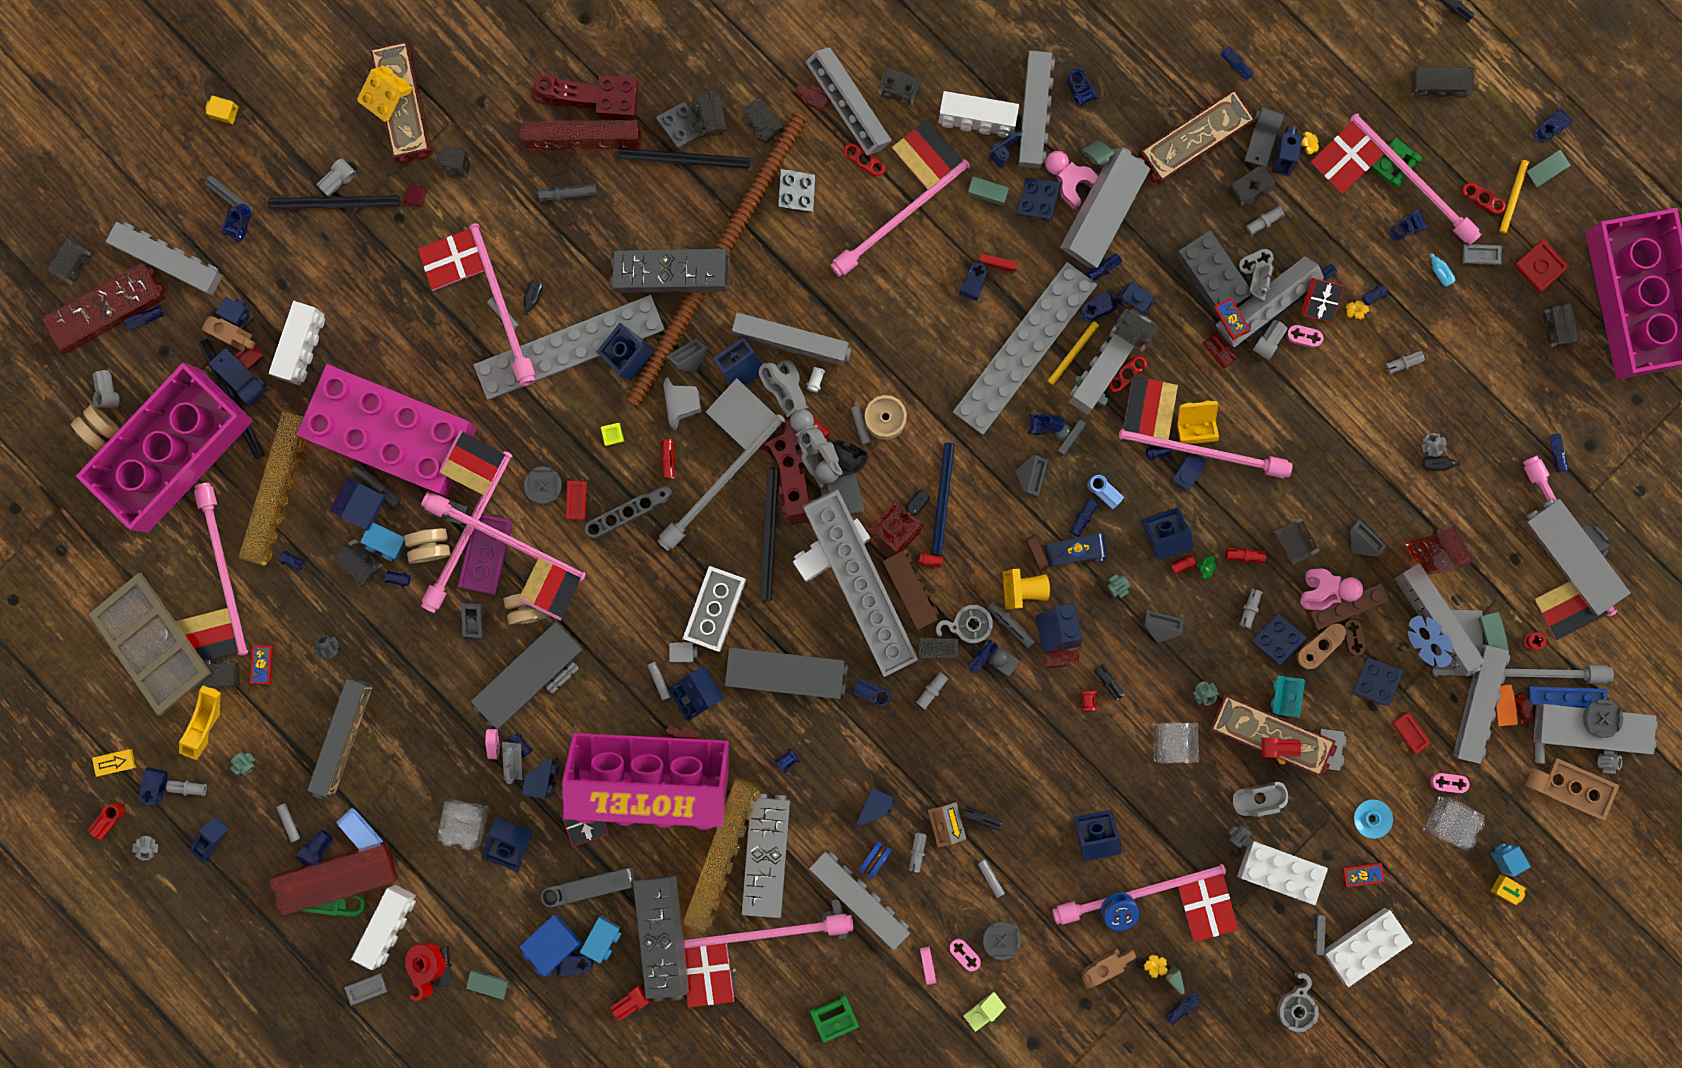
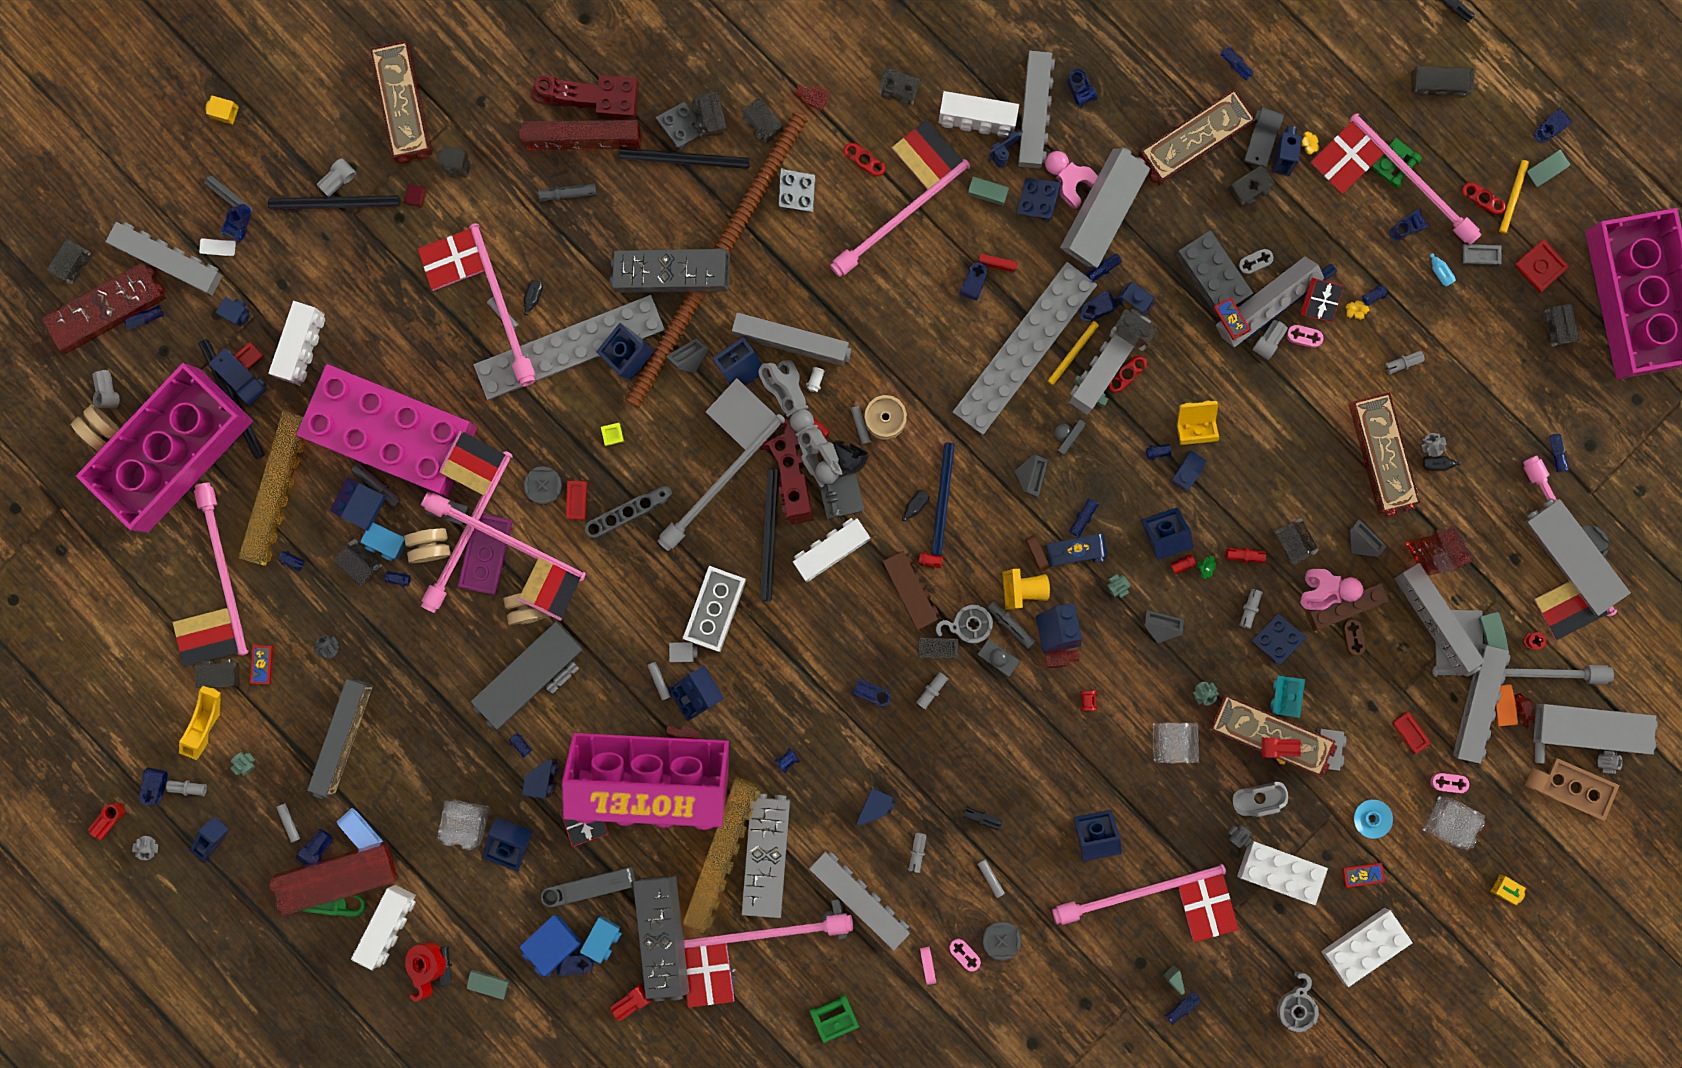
door [88,573,212,716] -> none
yellow tile [92,749,136,777] -> none
medium nougat piece [201,316,256,352] -> none
flat silver tile [344,973,389,1006] -> none
yellow bracket [357,66,413,122] -> none
dark grey slope [461,603,485,638] -> none
bright pink beam [485,729,500,759] -> none
light grey hinge [502,742,523,784] -> none
red pin [660,439,676,479] -> none
light grey piece [663,376,702,431] -> none
dark grey brick [725,647,848,699] -> none
light grey plate [802,489,918,677] -> none
light grey brick [806,47,892,156] -> none
blue head [859,841,891,880] -> none
clear red slope [869,500,924,554] -> none
panel [928,802,967,847] -> none
yellowish green slope [963,991,1006,1032] -> none
clear blue axle [968,640,998,673] -> none
clear blue piece [1028,414,1064,435] -> none
sand green slope [1081,140,1114,165] -> none
medium nougat piece [1082,949,1136,988] -> none
light blue piece [1087,475,1124,510] -> none
black axle [1094,664,1124,701] -> none
blue head [1101,893,1140,931] -> none
flag [1119,376,1293,479] -> none
yellow plant [1144,955,1168,978] -> none
clear red arm [1202,331,1238,369] -> none
light grey pin [1246,206,1285,236] -> none
light grey hinge [1249,263,1274,302] -> none
medium nougat piece [1296,624,1346,669] -> none
flat silver tile [1312,913,1326,955] -> none
dark blue hinge [1353,657,1404,706] -> none
light blue piece [1408,615,1453,668] -> none
dark azure brick [1490,843,1531,877] -> none
blue tile [1528,687,1607,708] -> none
dark grey tile [1583,699,1623,738] -> none
none -> white sticker [199,238,236,256]
none -> brick [1348,392,1420,516]

